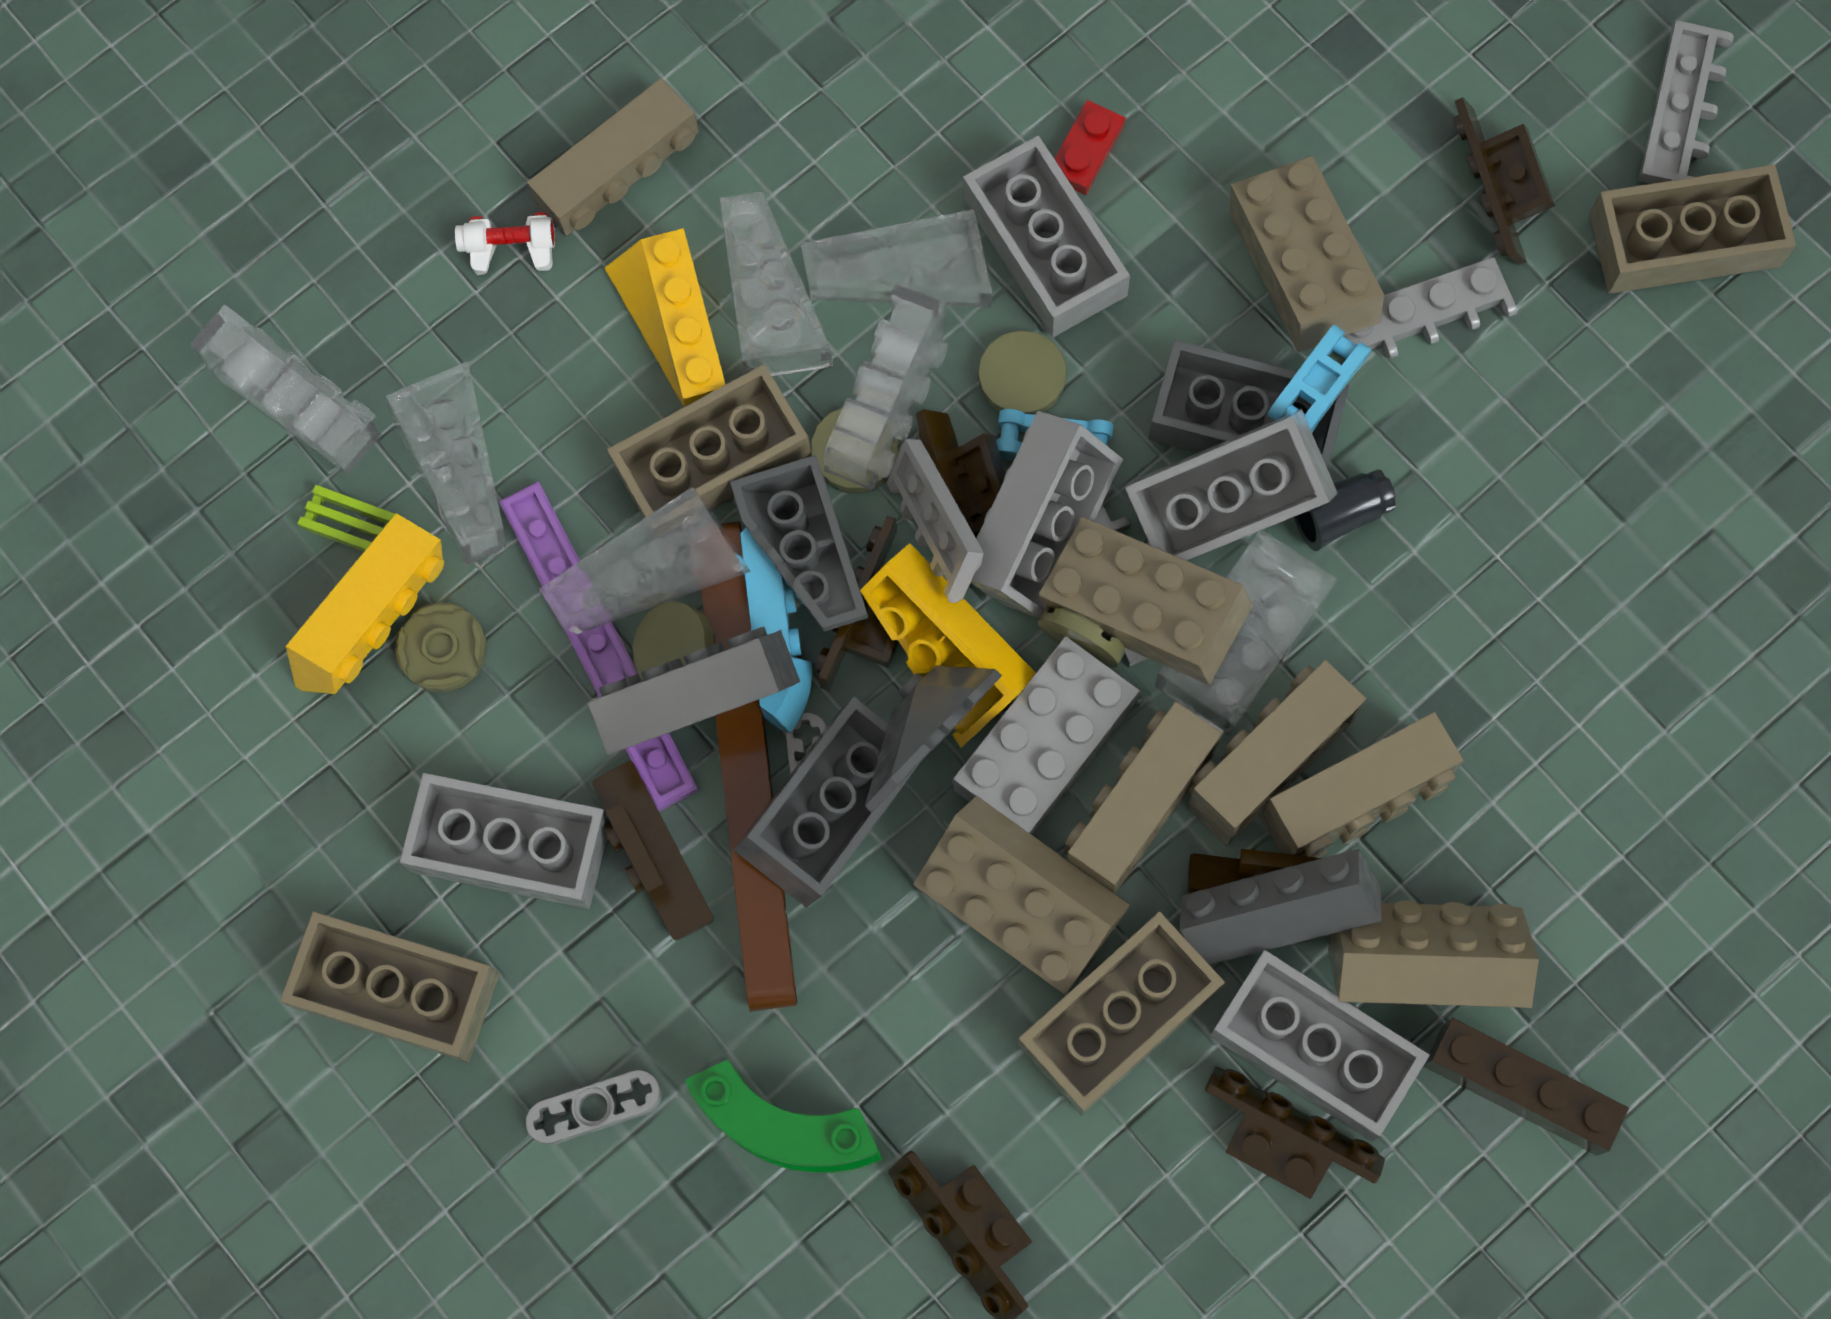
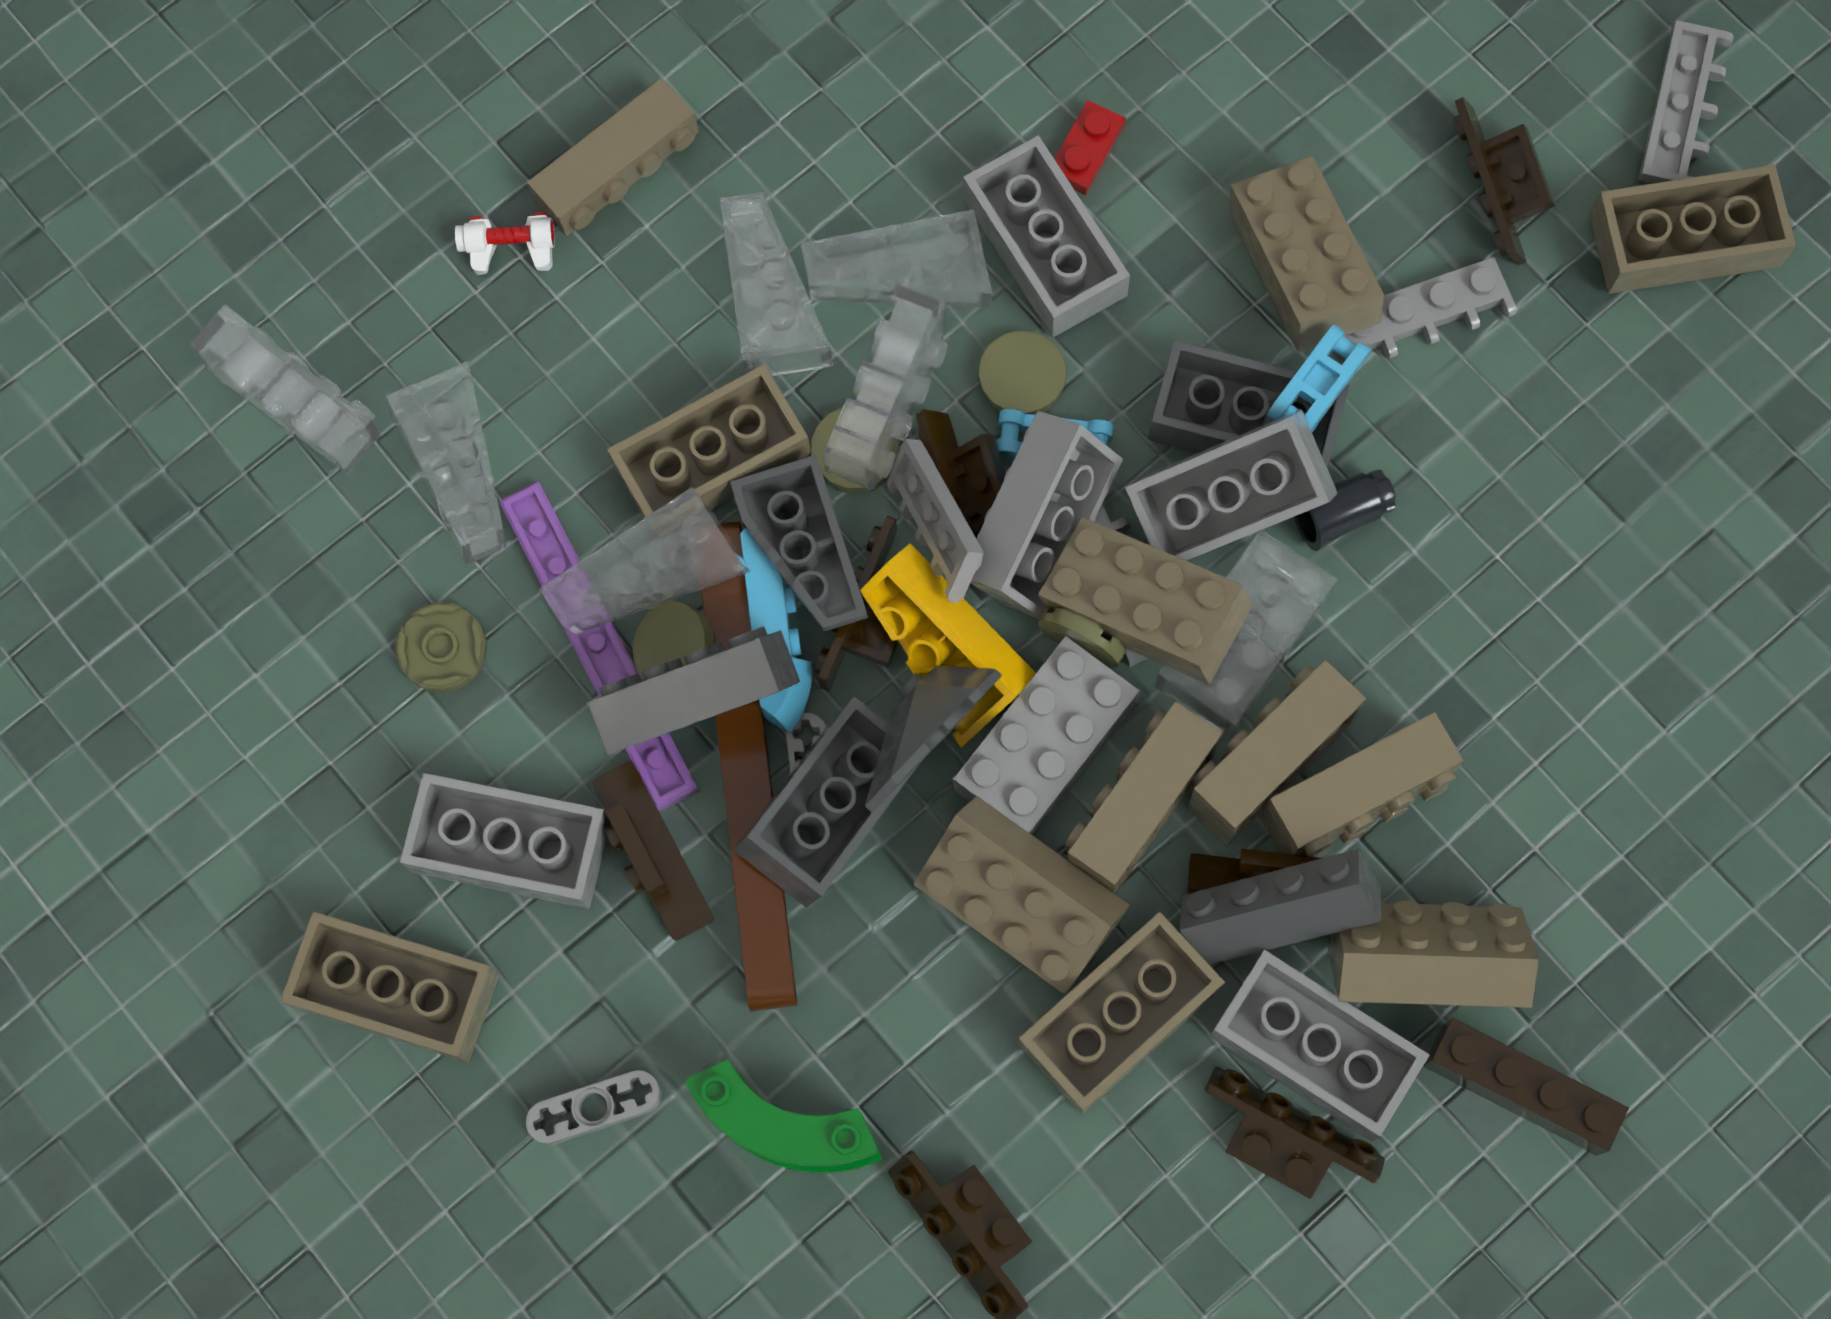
yellow wedge [286,513,444,694] -> none
lime tile [297,485,395,552] -> none
yellow wedge [605,228,726,408] -> none

